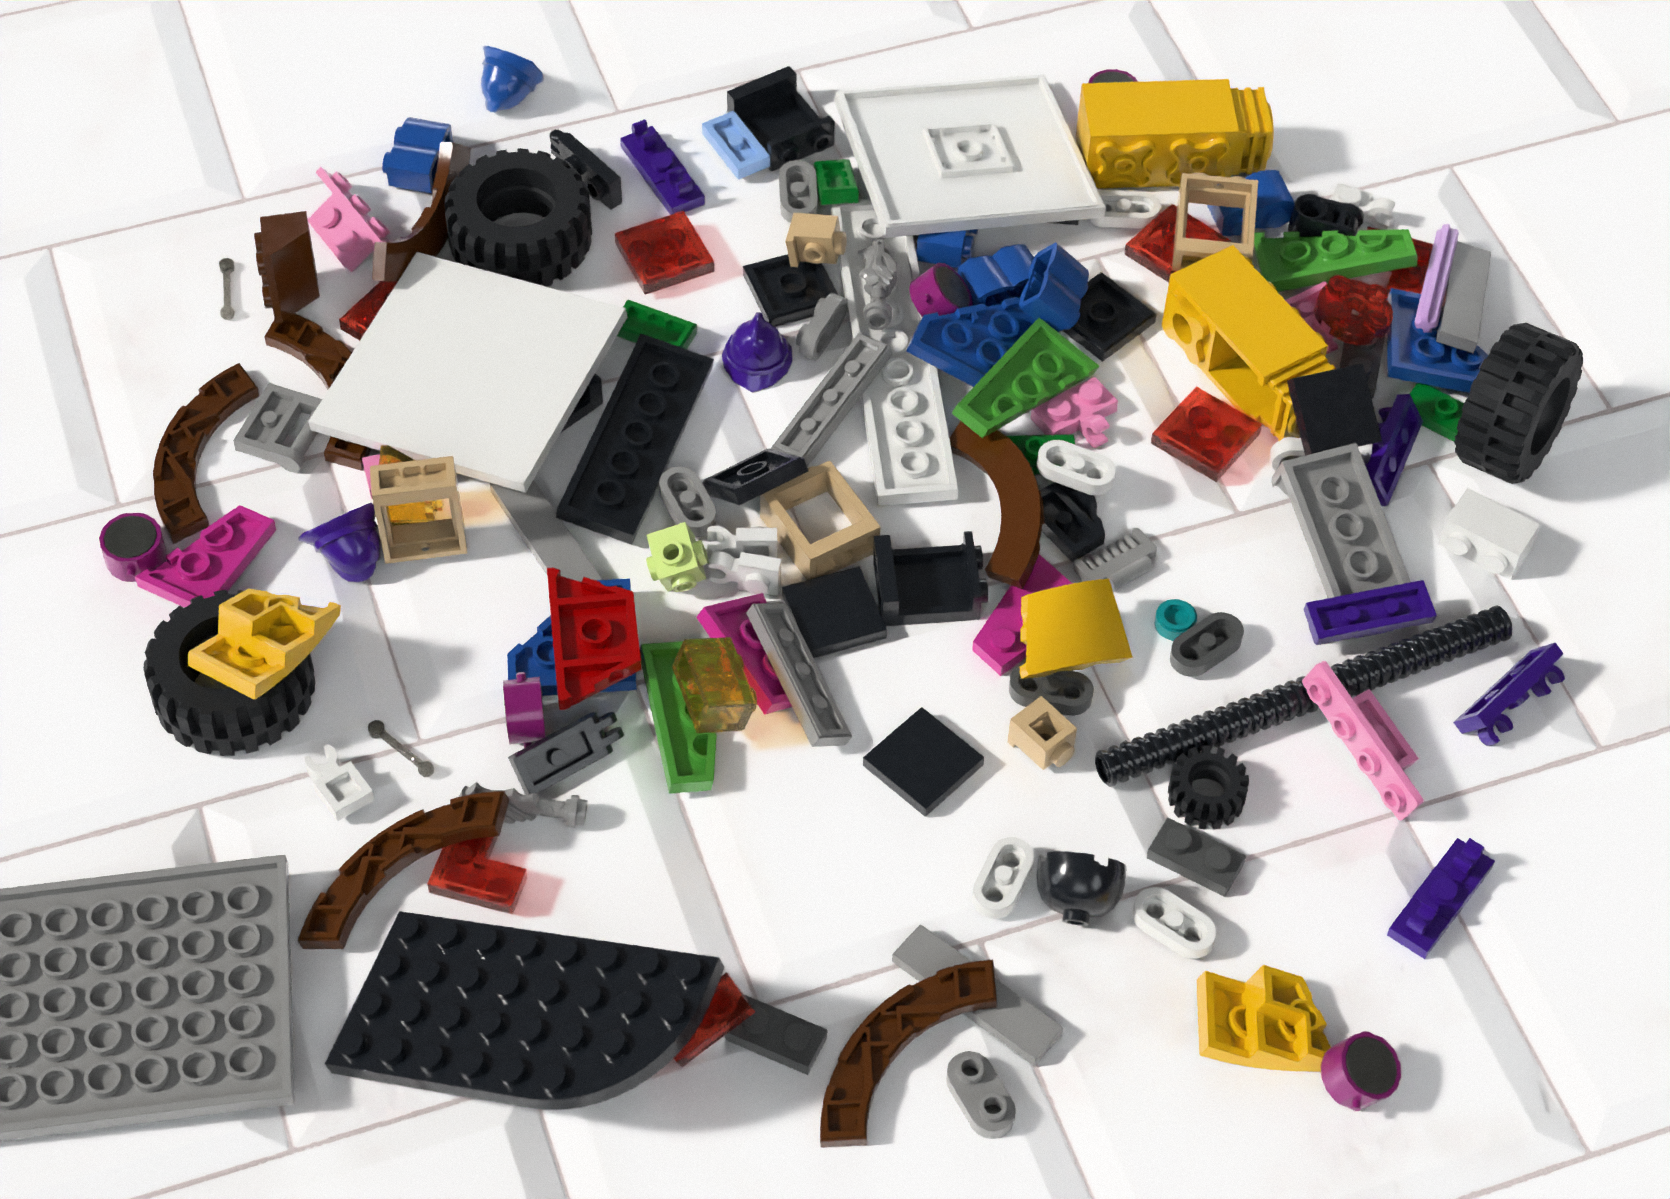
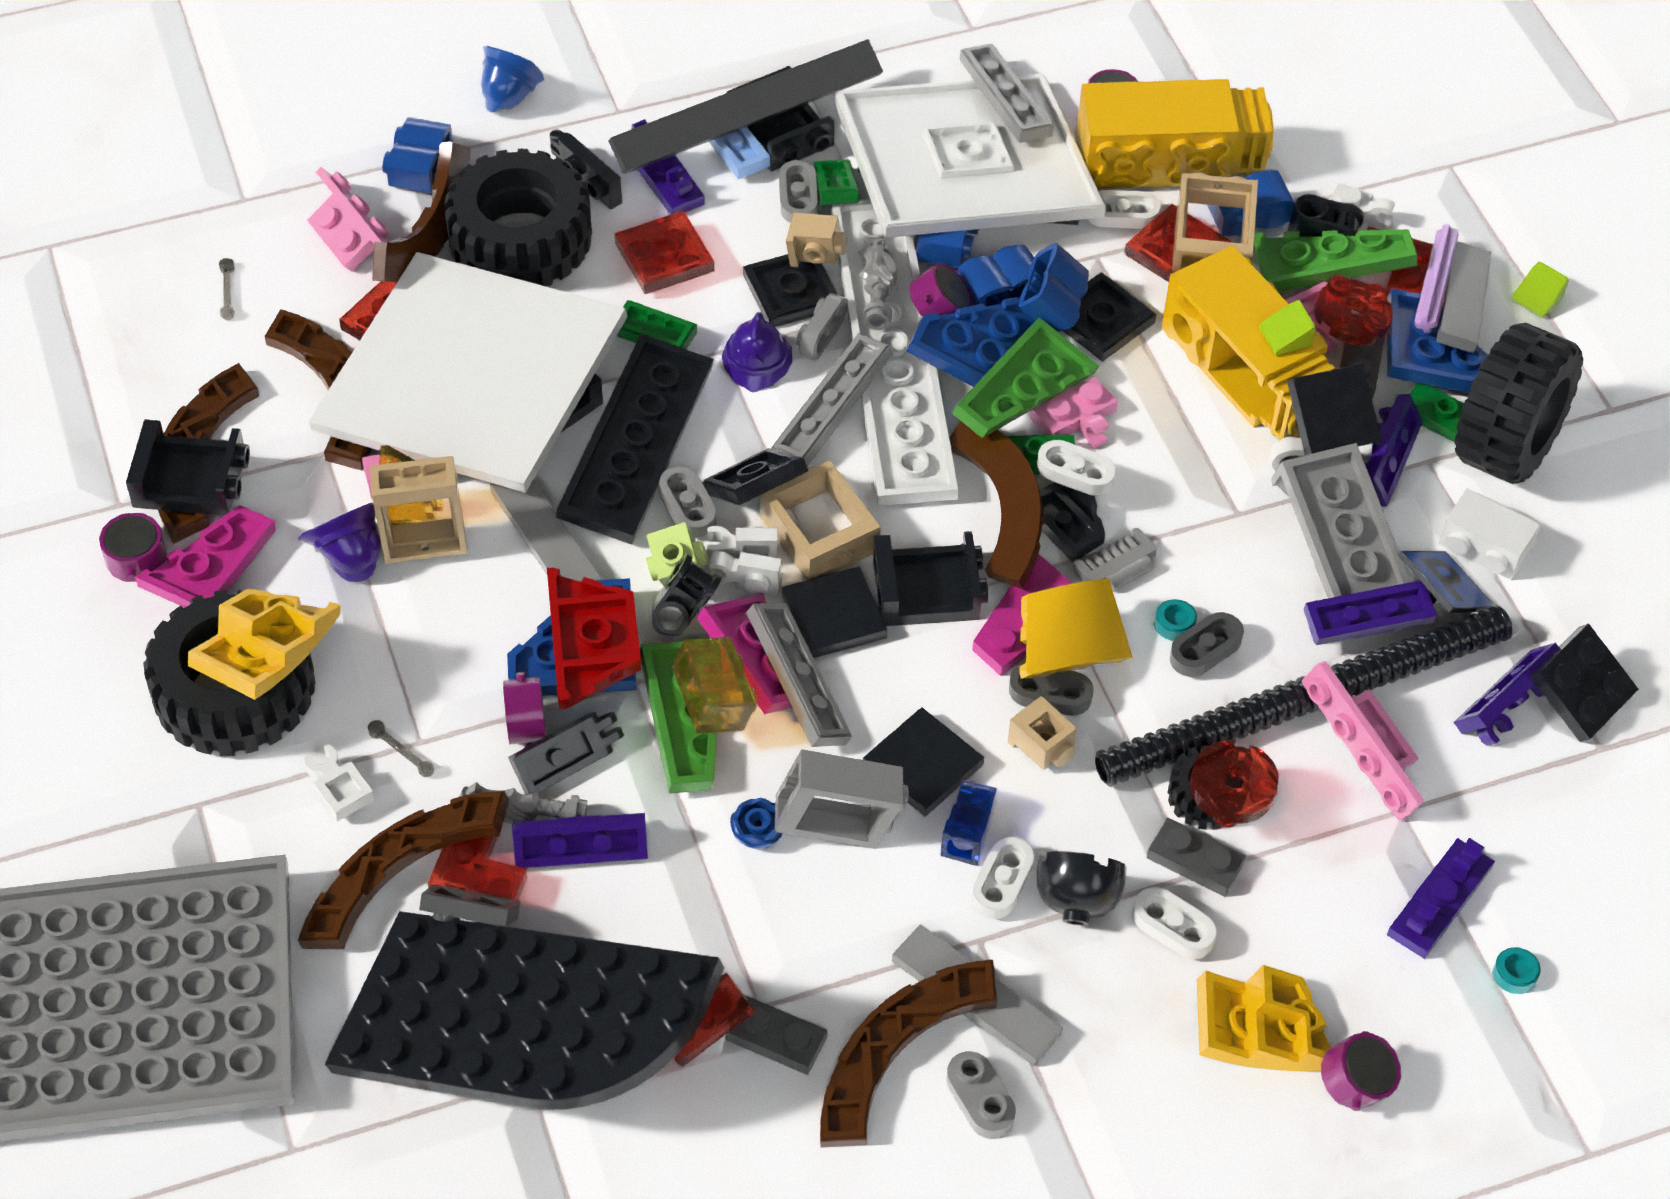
light grey plate [233,383,322,473] -> none
reddish brown slope [254,211,320,323] -> none
clear red plate [1151,386,1262,482] -> none
none -> black panel [125,419,250,515]
none -> dark grey plate [419,884,521,926]
none -> dark purple plate [512,813,648,869]
none -> dark grey tile [608,39,884,175]
none -> black piece [652,553,722,638]
none -> blue plate [730,798,783,849]
none -> light grey window [775,749,909,849]
none -> clear blue leg [940,779,998,866]
none -> light grey tile [959,43,1054,143]
none -> clear red plate [1189,741,1279,827]
none -> lime slope [1259,300,1315,356]
none -> piece [1398,551,1495,613]
none -> teal tile [1492,947,1541,994]
none -> lime slope [1511,261,1569,318]
none -> black plate [1529,623,1639,742]

